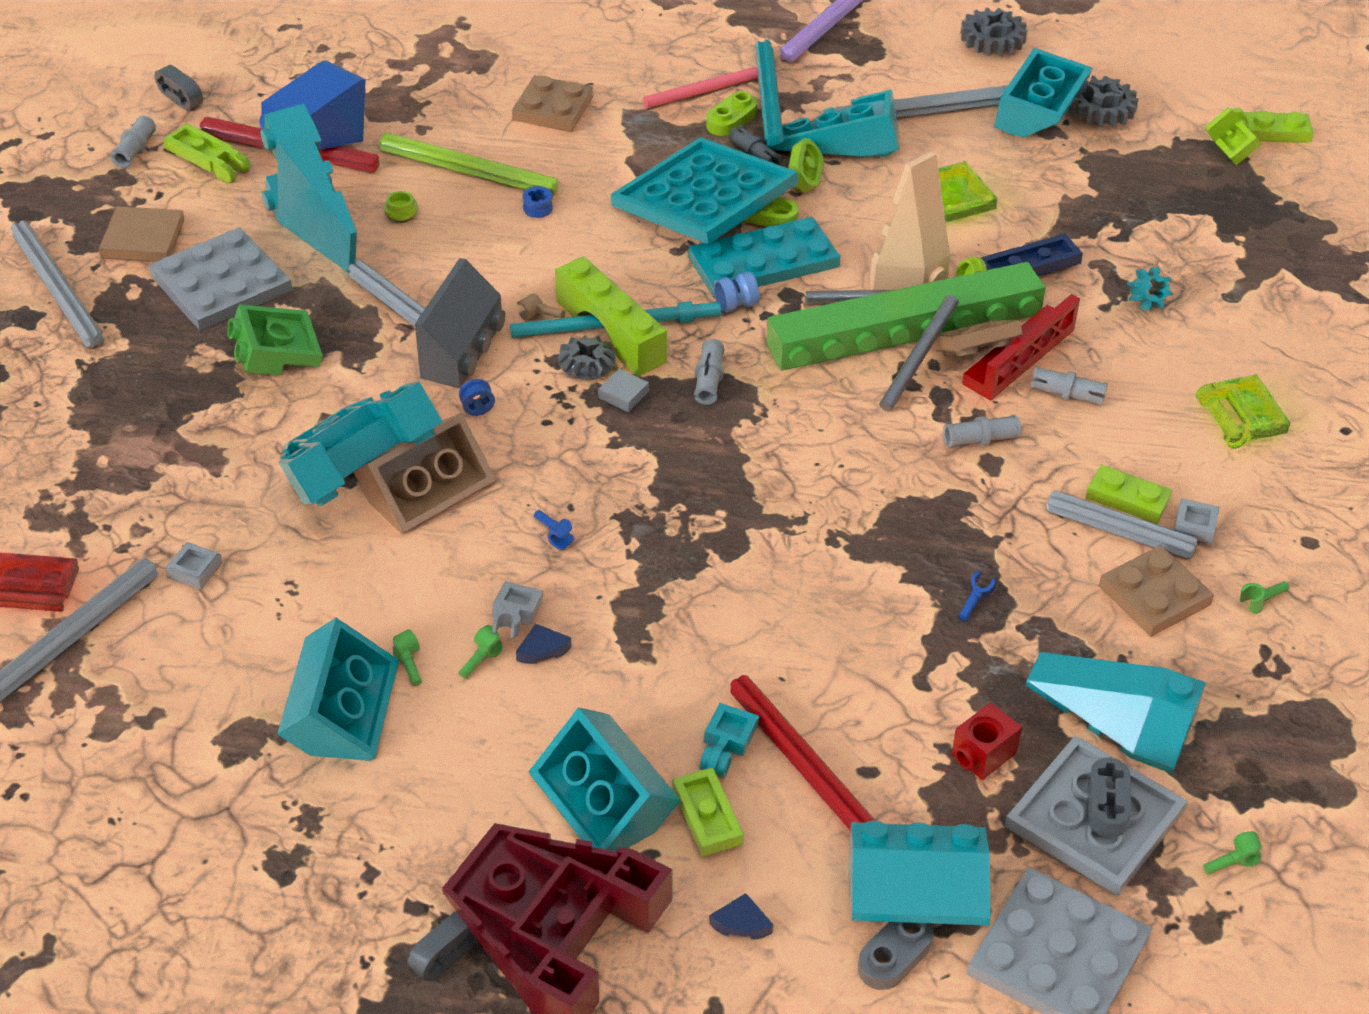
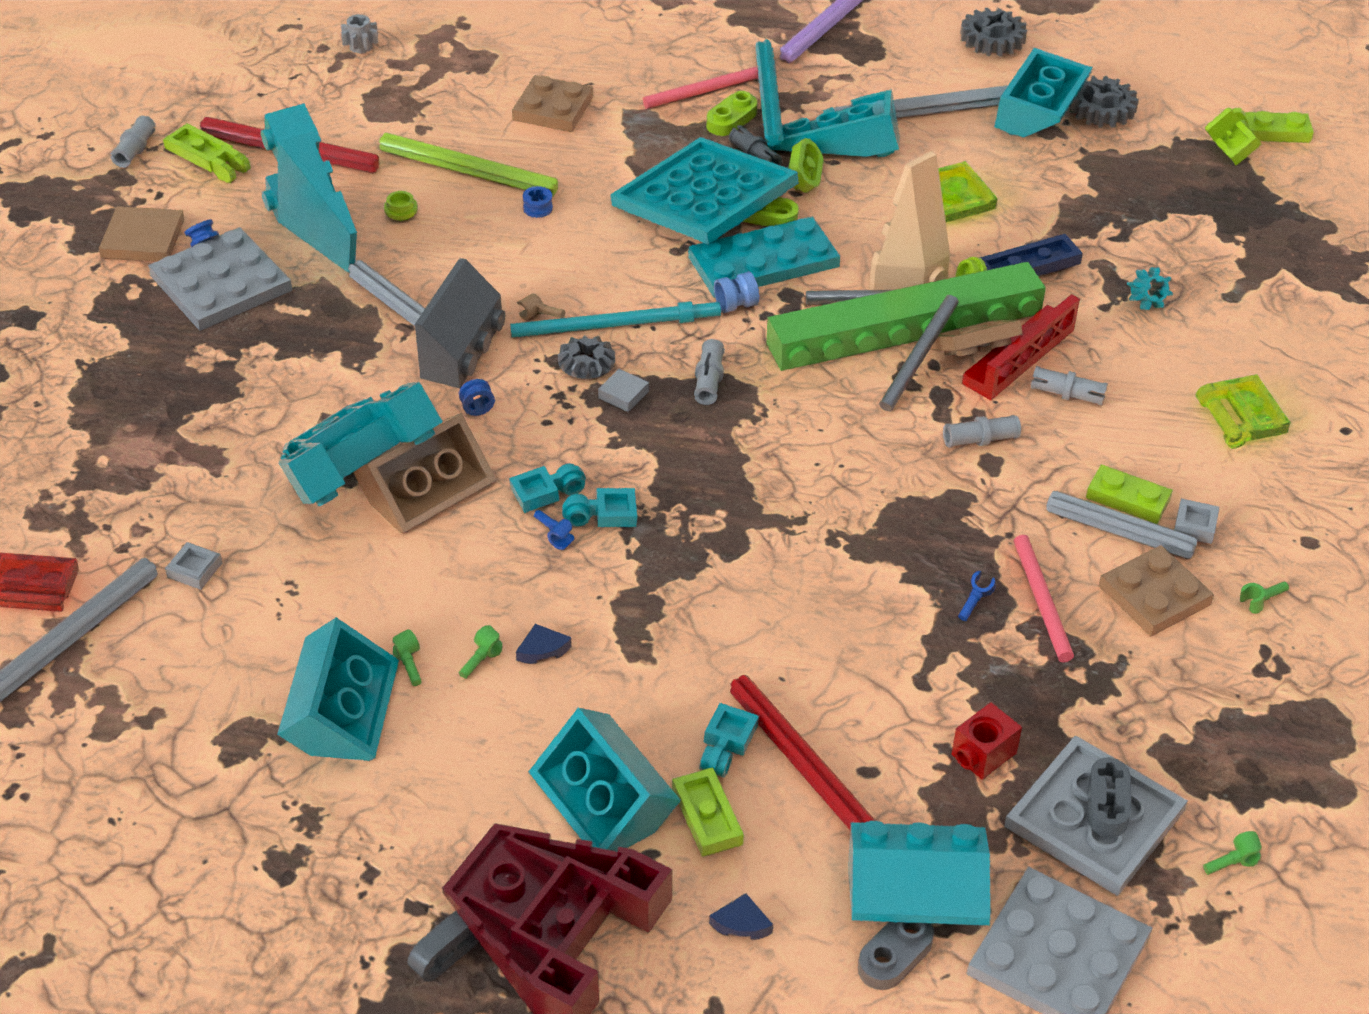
light grey axle [11,221,104,348] -> none
dark grey beam [154,64,203,110] -> none
bright green plate [227,304,323,375] -> none
blue slope [260,60,366,150] -> none
light grey plate [492,581,543,638] -> none
lime arch [555,256,667,377] -> none
teal wedge [1026,652,1206,774] -> none
none -> blue bush [184,219,219,247]
none -> light grey gear [341,14,378,53]
none -> teal plate [509,463,586,513]
none -> teal plate [562,488,637,527]
none -> coral bar [1014,534,1074,663]

